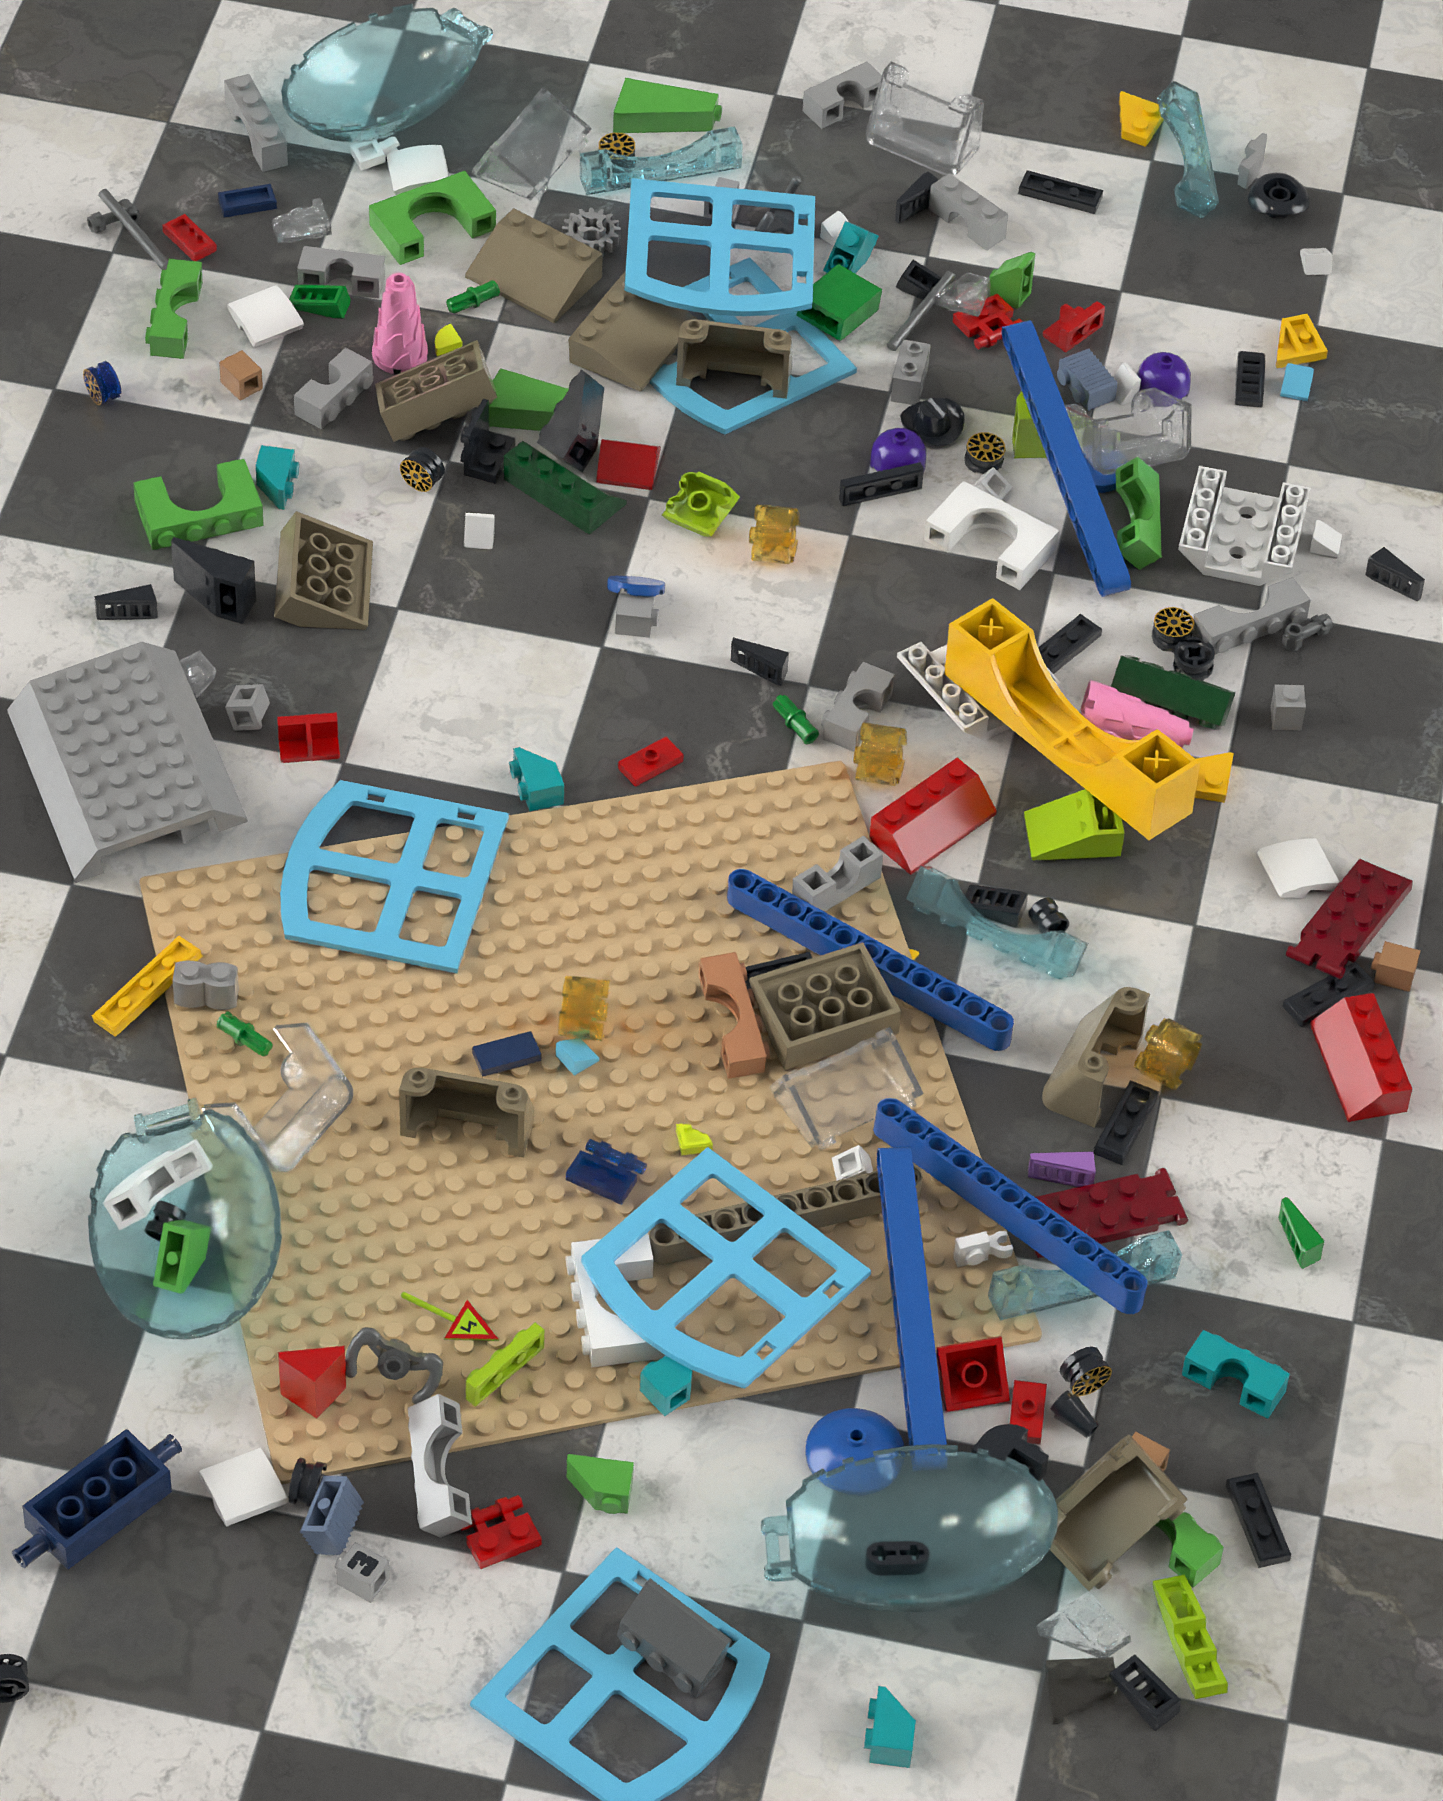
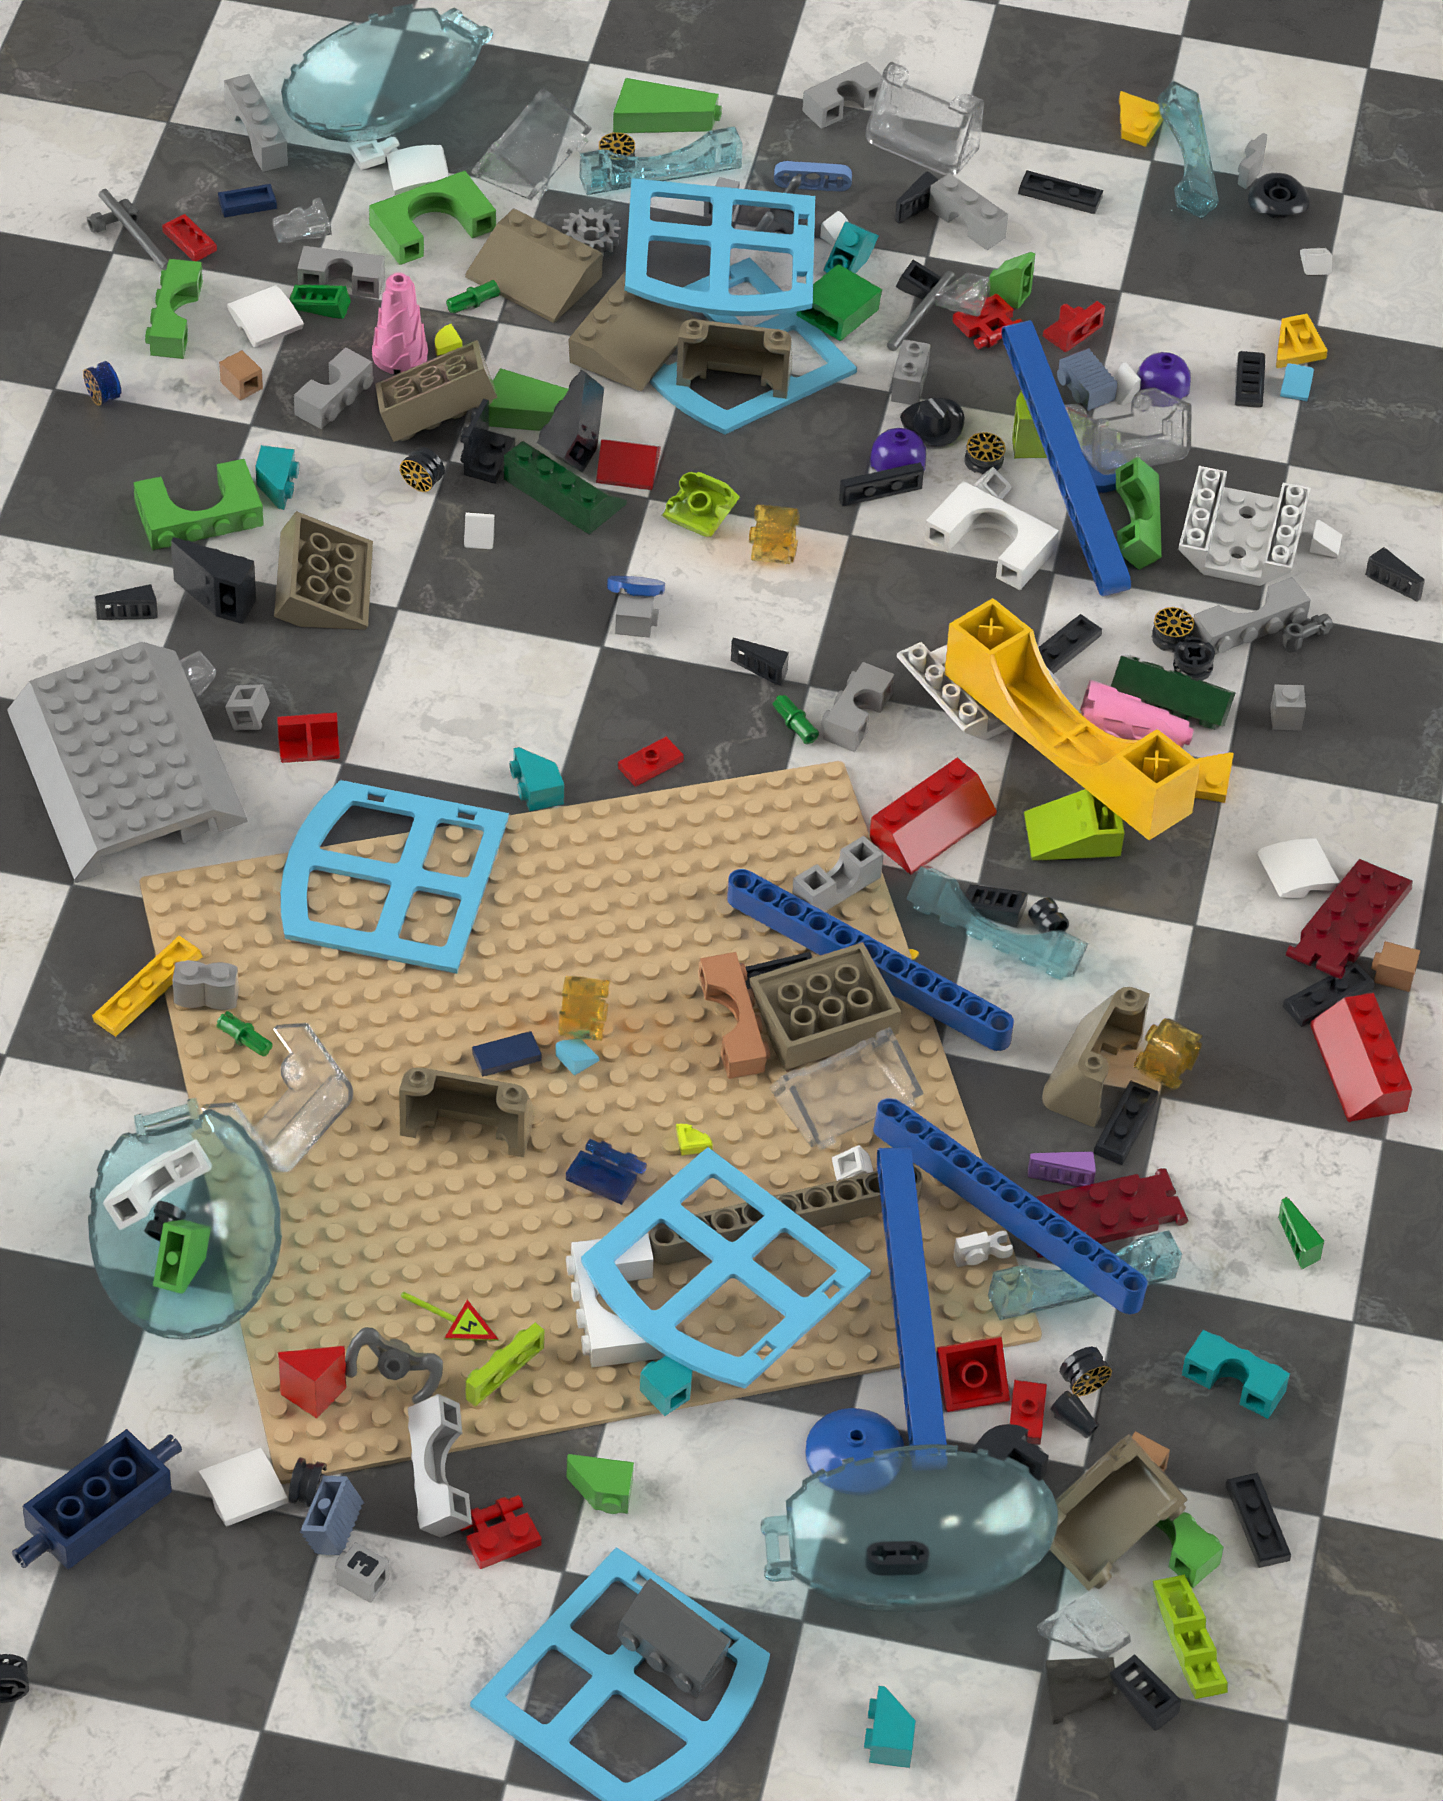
clear yellow brick [853,722,907,786] -> none
none -> medium blue beam [774,161,852,192]

